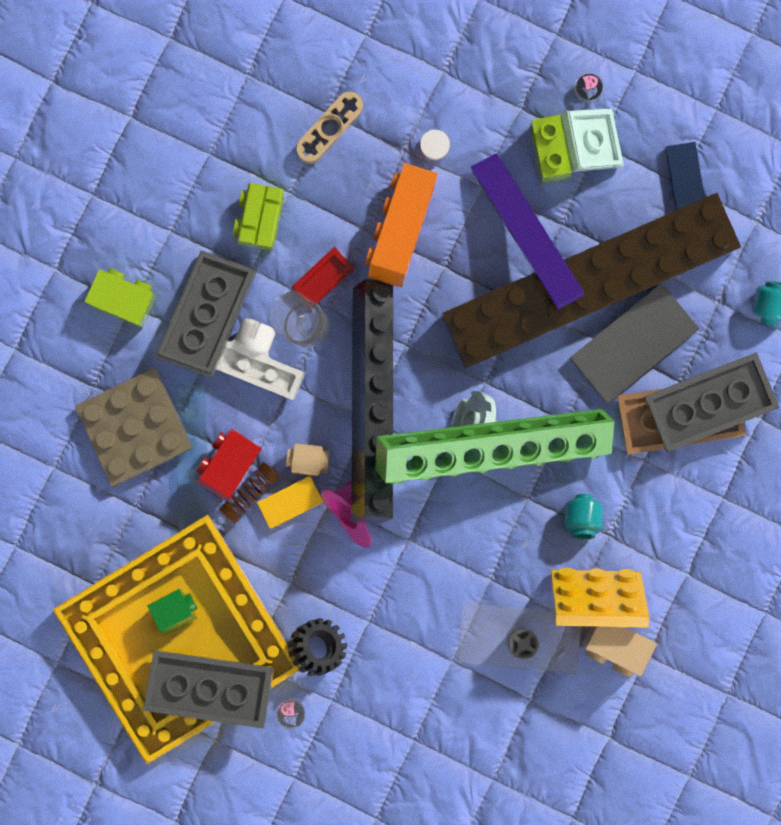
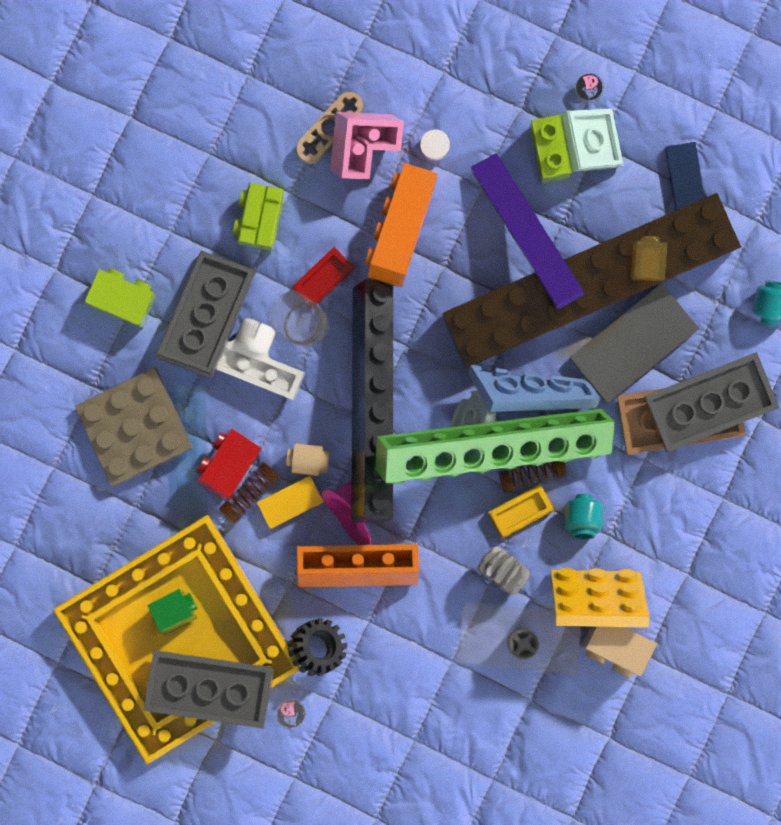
none -> orange brick [297,544,419,588]
none -> bright pink brick [330,112,404,179]
none -> medium blue wing [468,365,600,412]
none -> light grey gear [477,547,531,595]
none -> yellow tile [488,484,554,538]
none -> reddish brown piece [499,461,568,494]
none -> clear yellow brick [631,236,667,282]

